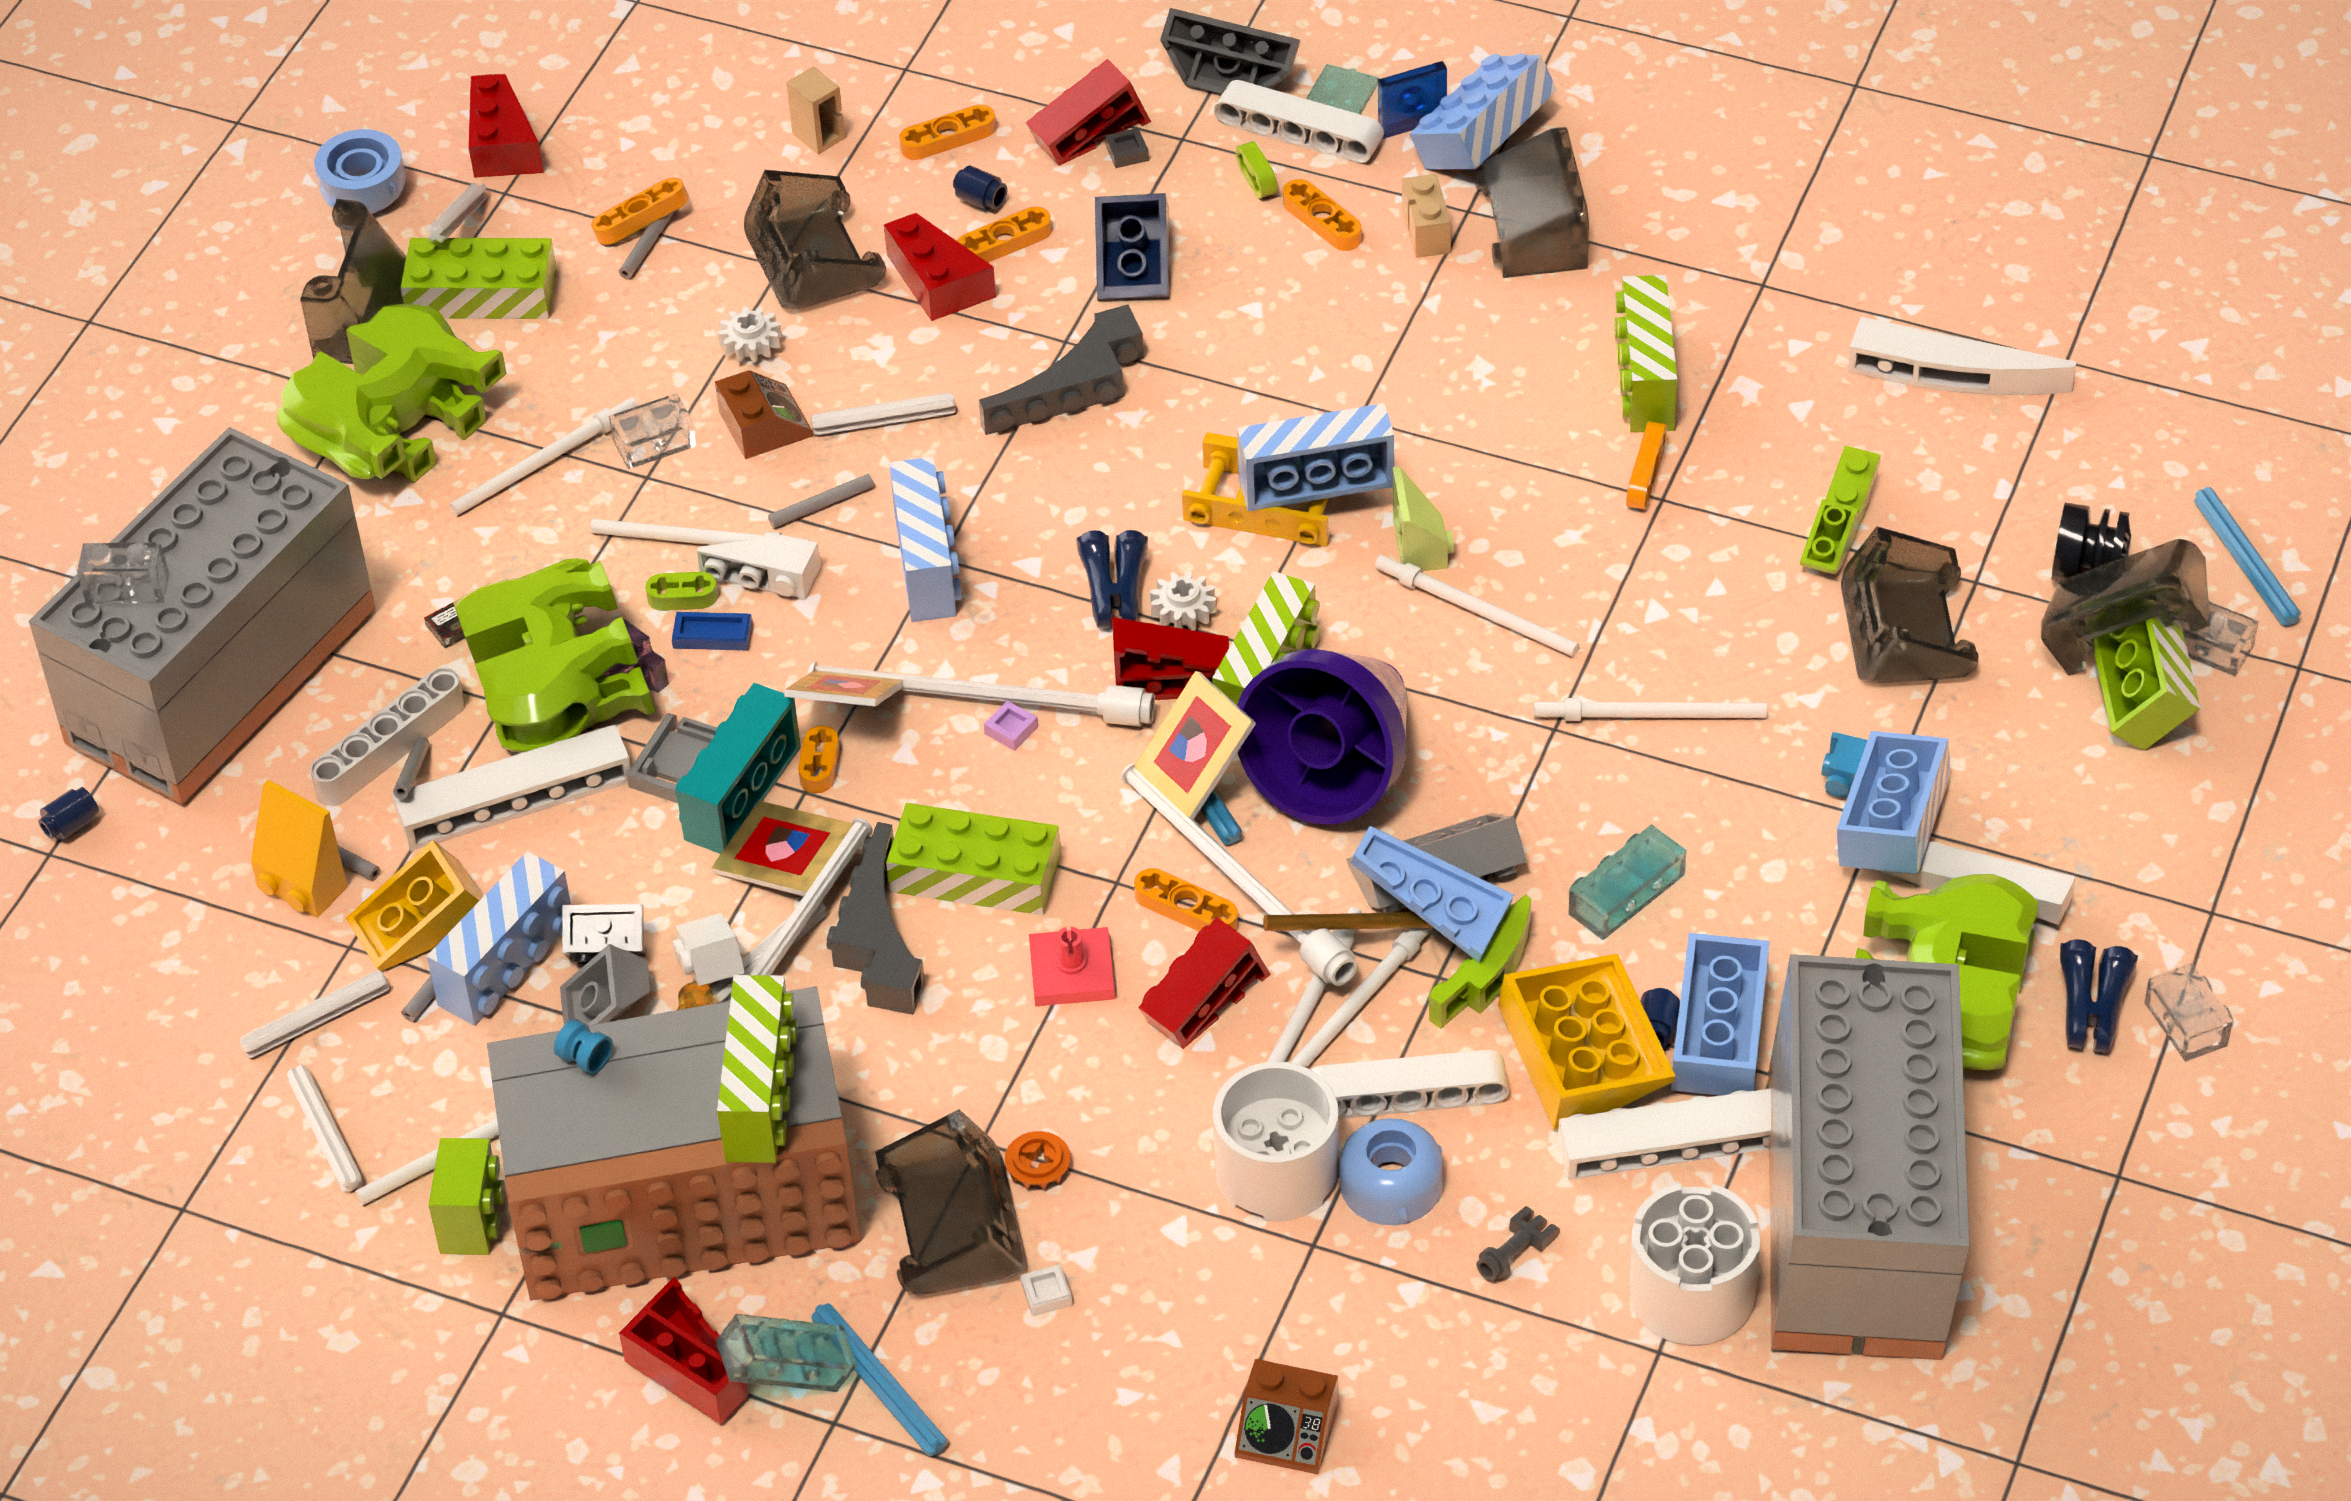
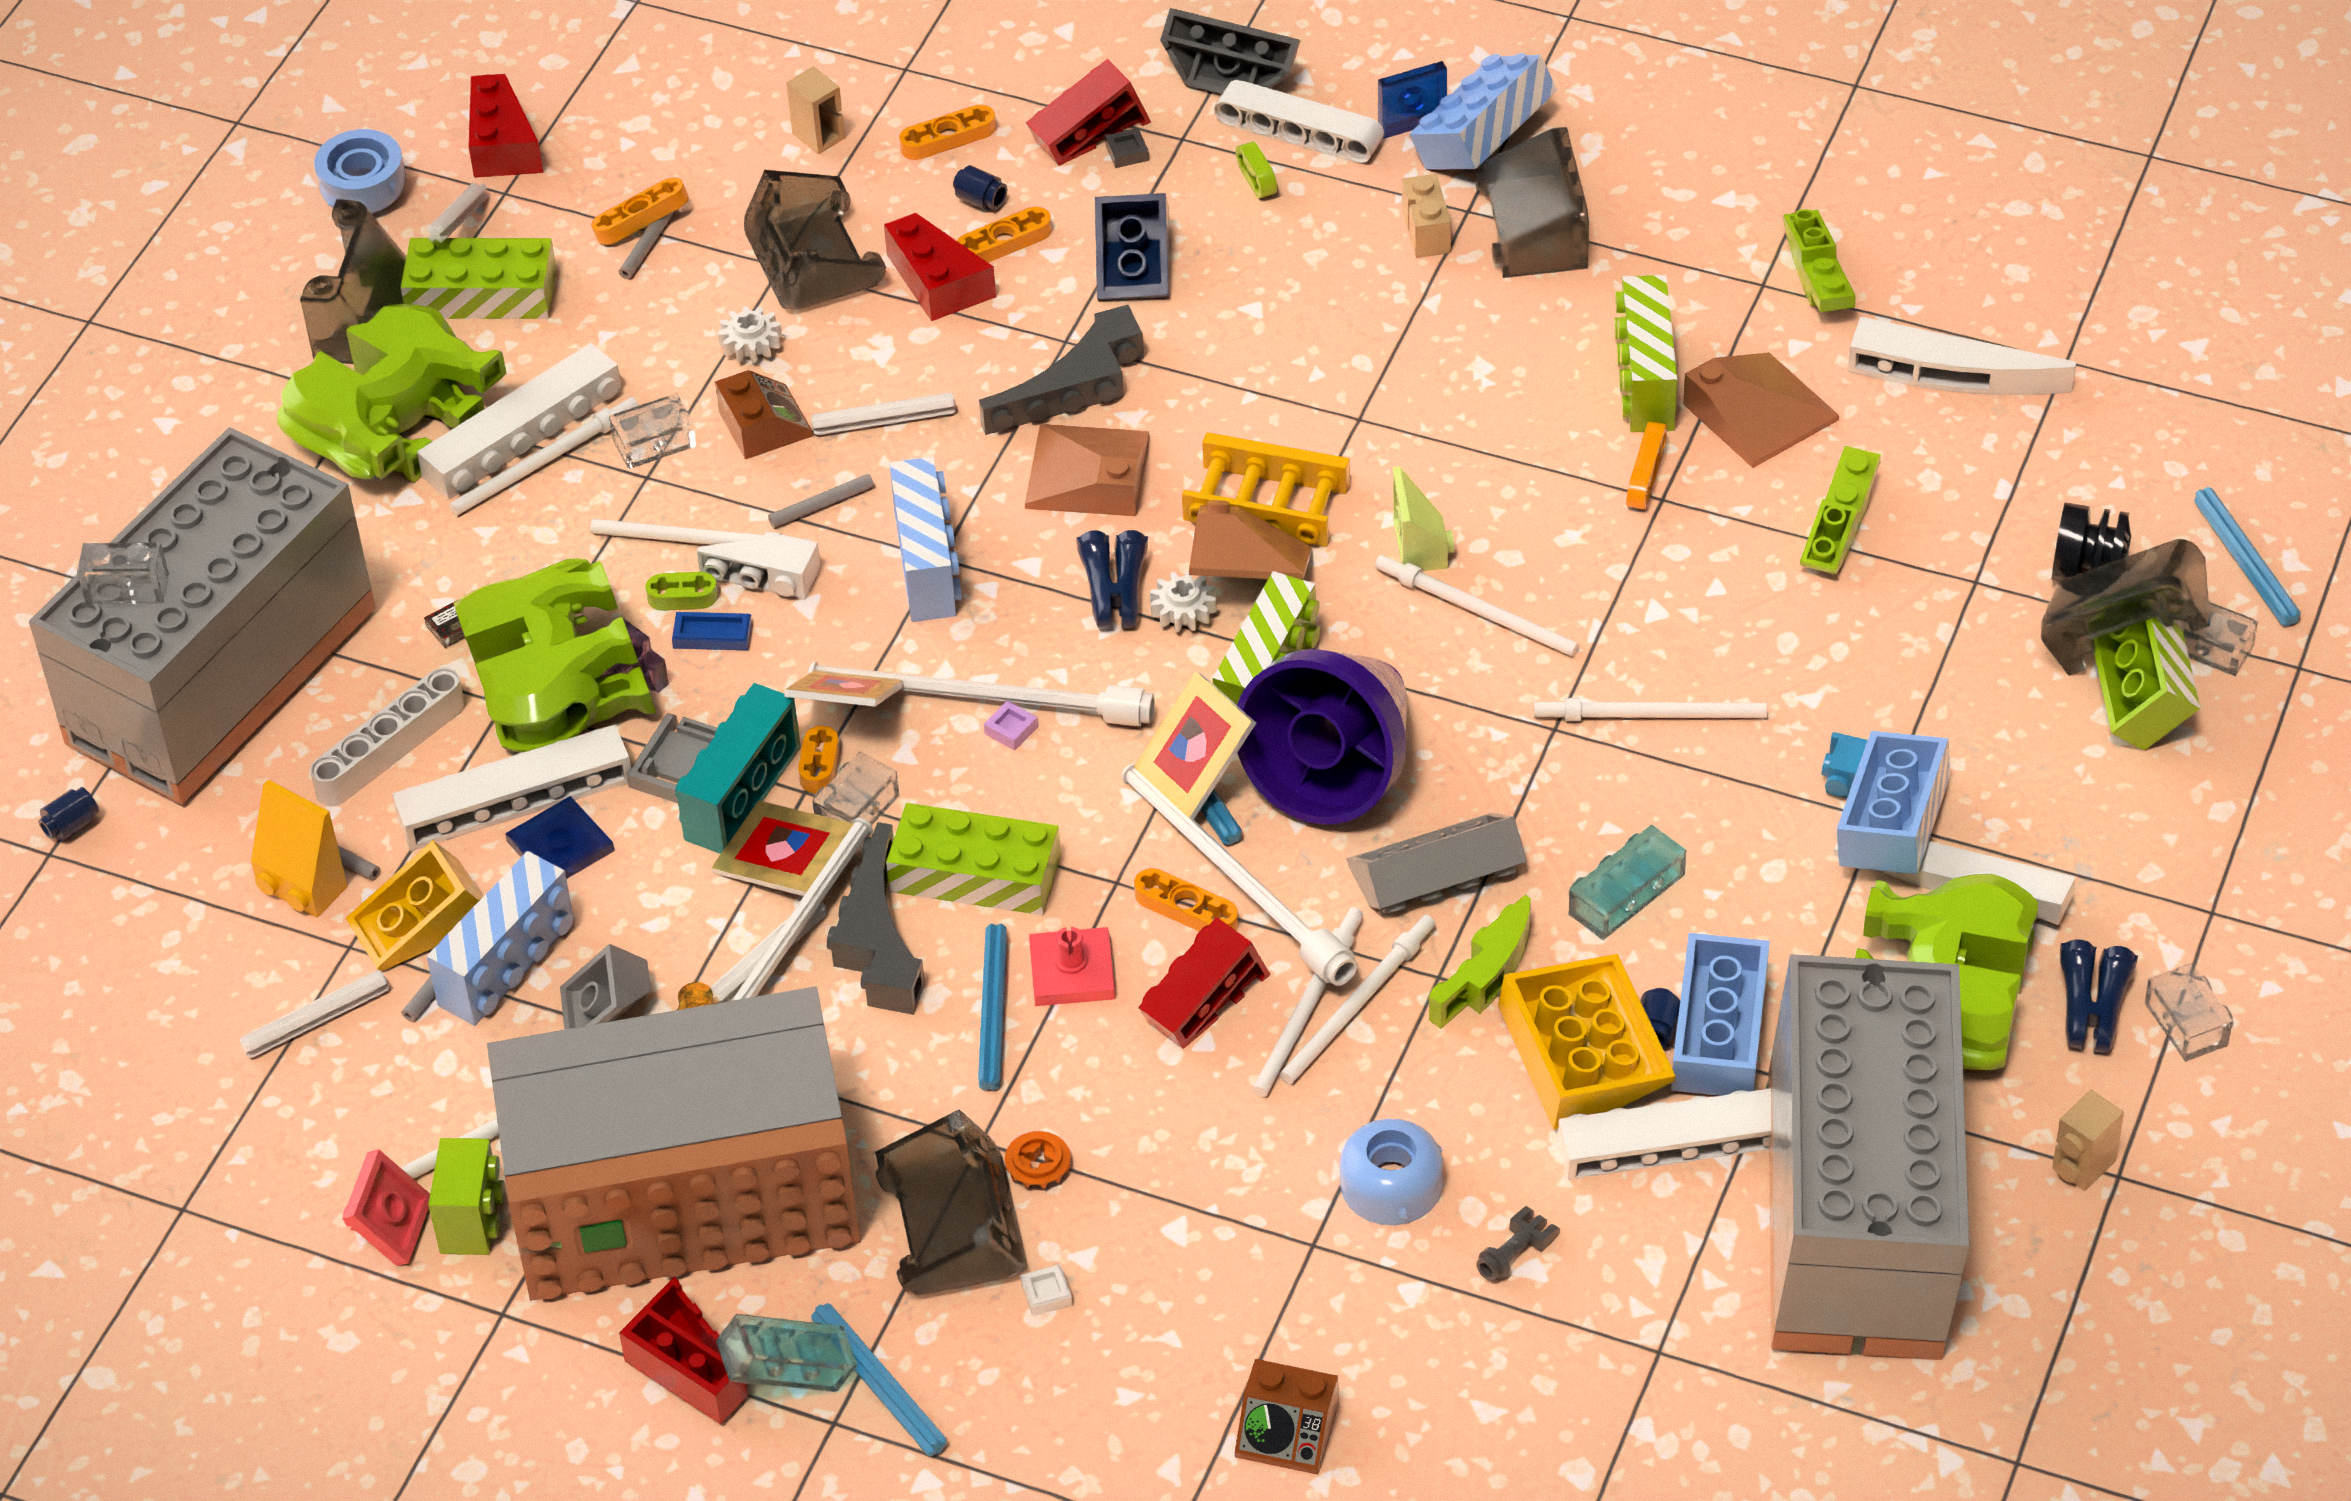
white axle [287,1065,363,1193] -> none
light grey piece [393,737,430,799] -> none
dark azure wheel [554,1019,613,1075] -> none
bracket [562,904,647,964] -> none
white brick [672,913,745,986] -> none
lime brick [717,975,798,1163] -> none
red wedge [1112,617,1229,700] -> none
white brick [1213,1062,1339,1221] -> none
light blue brick [1237,403,1394,511] -> none
pearl gold bar [1263,912,1434,931] -> none
light orange beam [1283,179,1362,251] -> none
clear light blue piece [1306,64,1379,115] -> none
white beam [1311,1050,1509,1119] -> none
light blue wing [1351,826,1514,962] -> none
white brick [1629,1183,1760,1345] -> none
clear smoke windscreen [1841,526,1979,684] -> none
none -> coral tile [342,1149,430,1266]
none -> white brick [417,343,622,500]
none -> clear blue tile [505,796,615,879]
none -> clear brick [812,751,900,826]
none -> dark azure axle [978,923,1007,1091]
none -> nougat slope [1025,424,1149,516]
none -> nougat slope [1189,500,1312,580]
none -> nougat slope [1683,352,1839,468]
none -> lime slope [1783,209,1856,312]
none -> tan piece [2052,1089,2124,1191]

